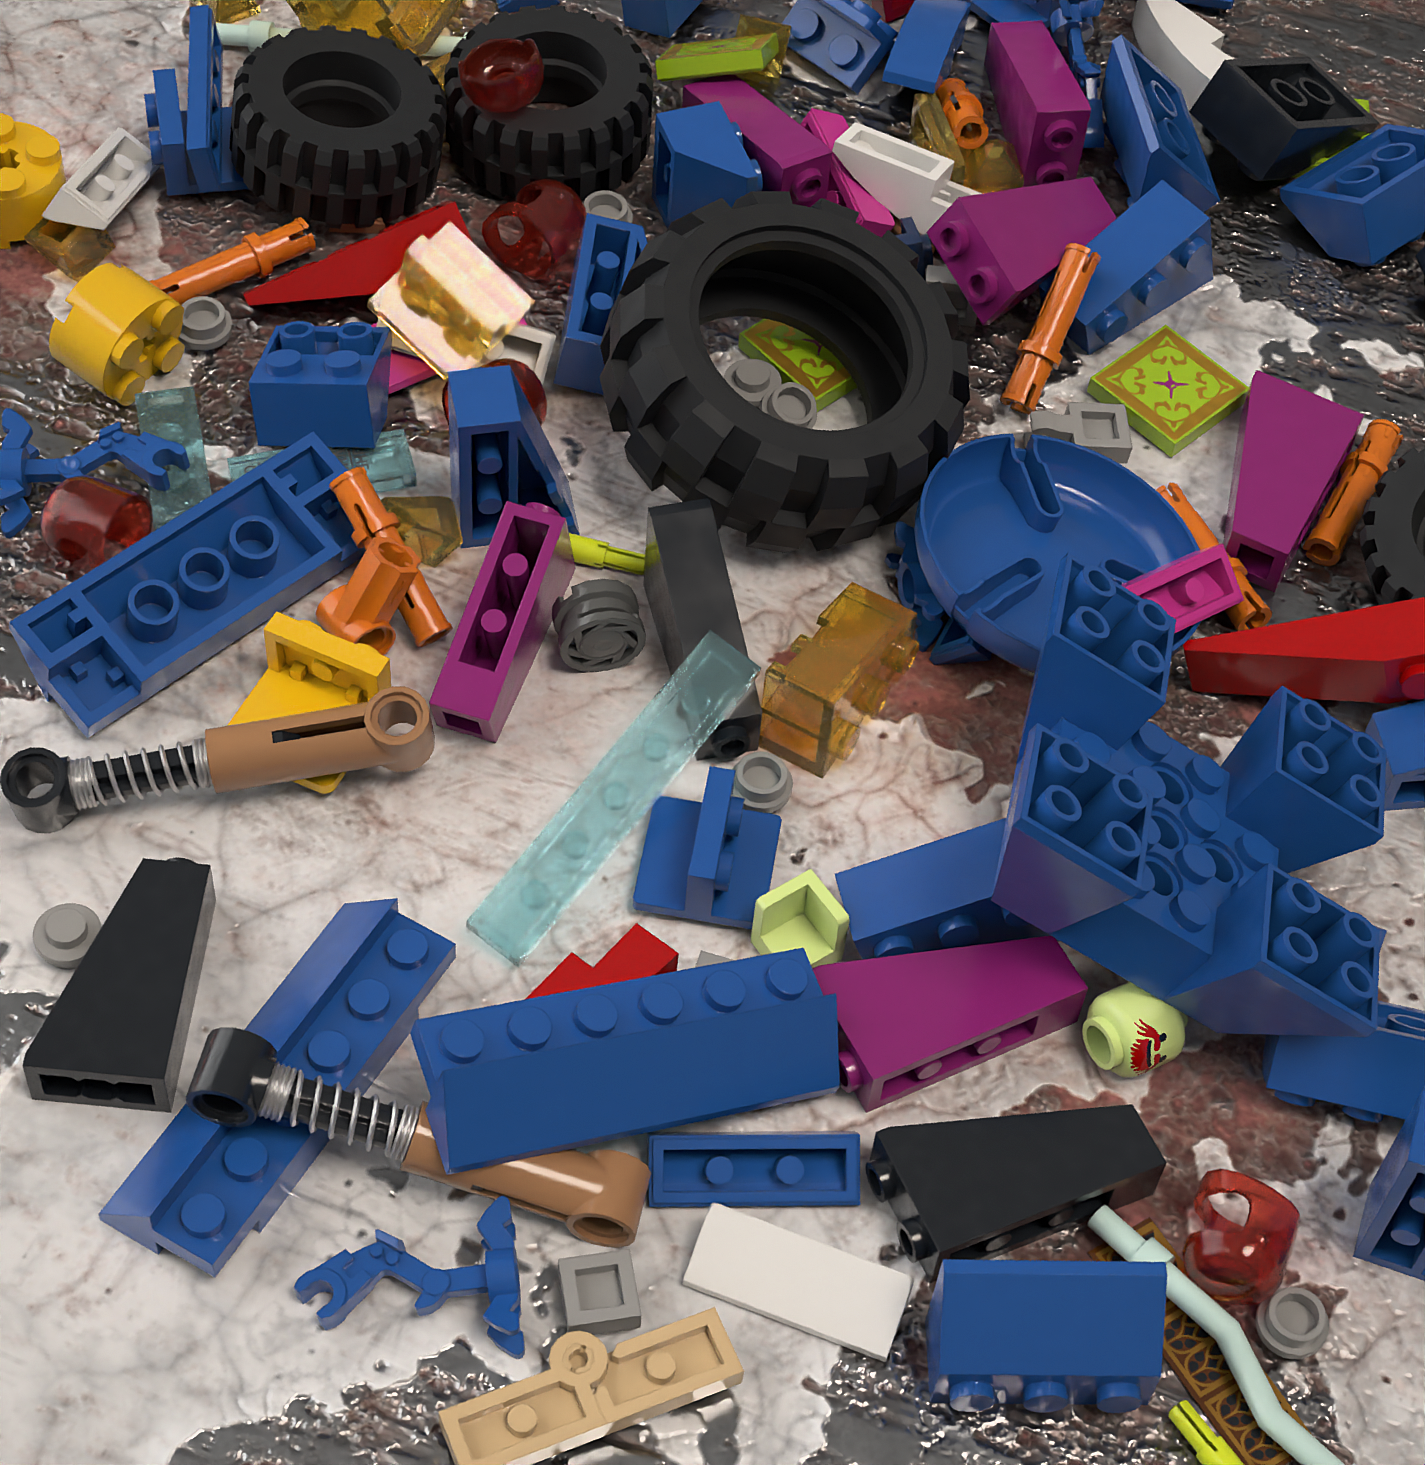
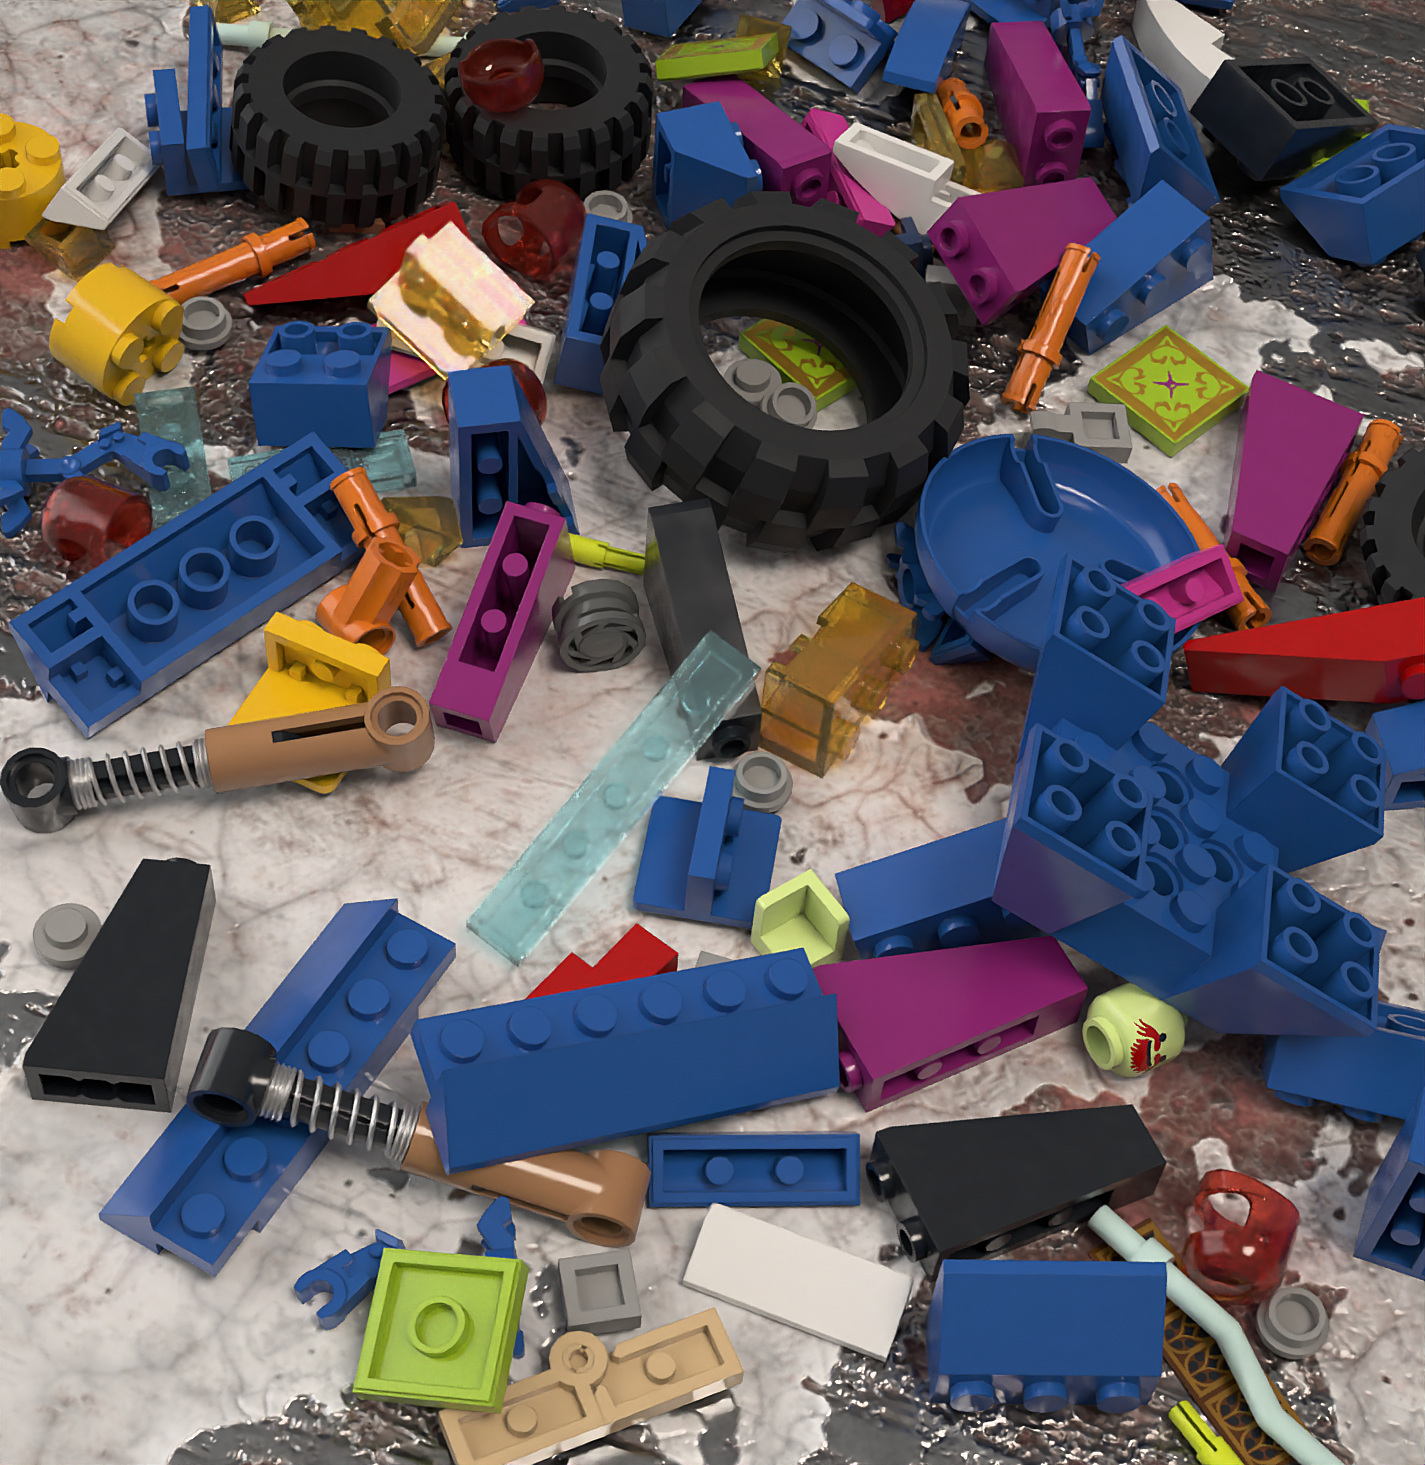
none -> lime tile [352,1248,529,1414]

